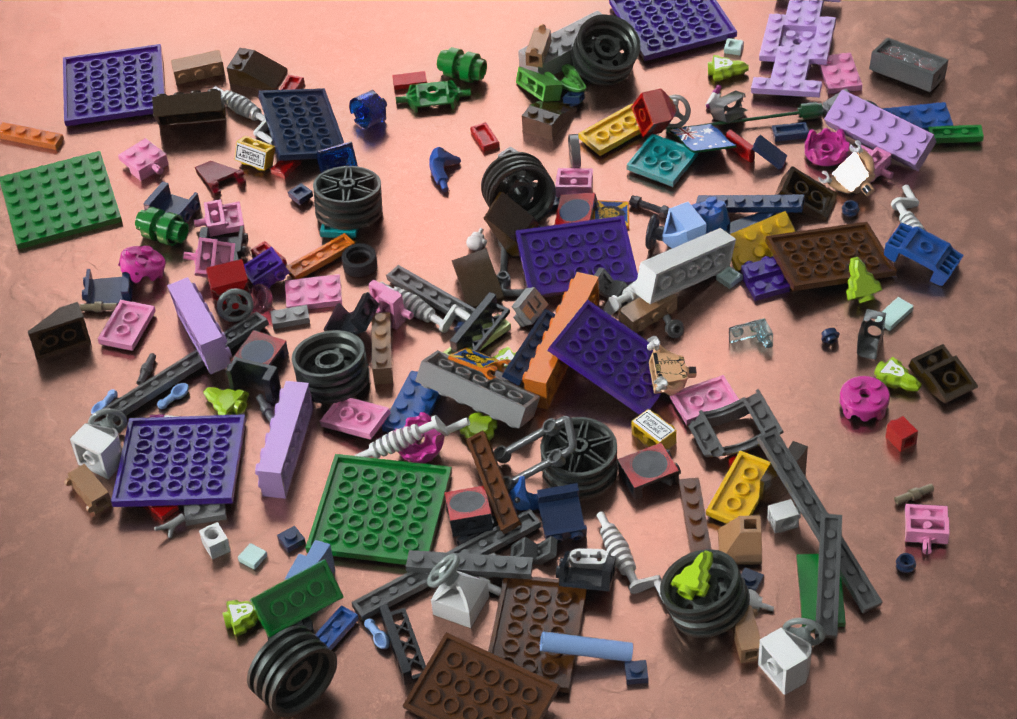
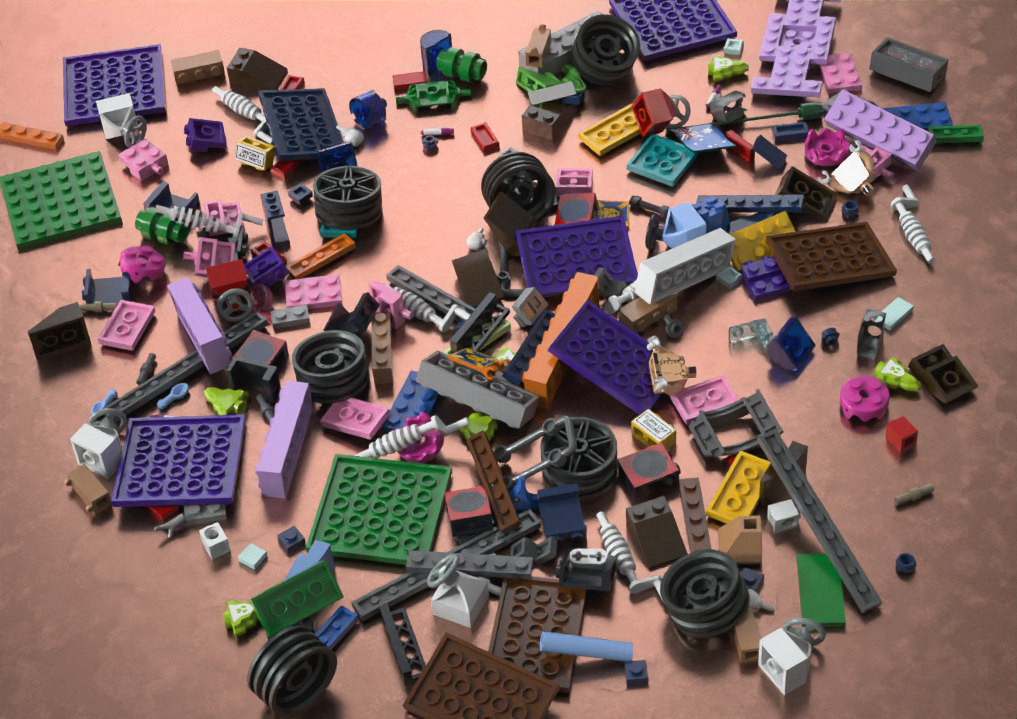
dark brown brick [152,89,226,126] -> none
flag [195,160,246,195] -> none
black tyre [342,244,377,277] -> none
light blue piece [364,618,390,649] -> none
blue animal [429,147,461,192] -> none
dark grey piece [568,134,581,168] -> none
lime rock [671,550,713,600] -> none
dark grey plate [815,513,842,639] -> none
lime rock [846,257,882,303] -> none
blue plate [884,222,964,286] -> none
bright pink plate [905,504,949,554] -> none
none -> white piece [96,93,147,148]
none -> white piece [155,205,264,239]
none -> dark purple plate [184,118,227,152]
none -> panel [260,190,290,249]
none -> white piece [336,125,364,147]
none -> clear blue brick [420,29,452,75]
none -> piece [420,127,454,136]
none -> dark blue plate [421,135,438,151]
none -> white sticker [528,82,576,105]
none -> dark brown slope [626,496,688,569]
none -> clear blue brick [767,316,816,370]

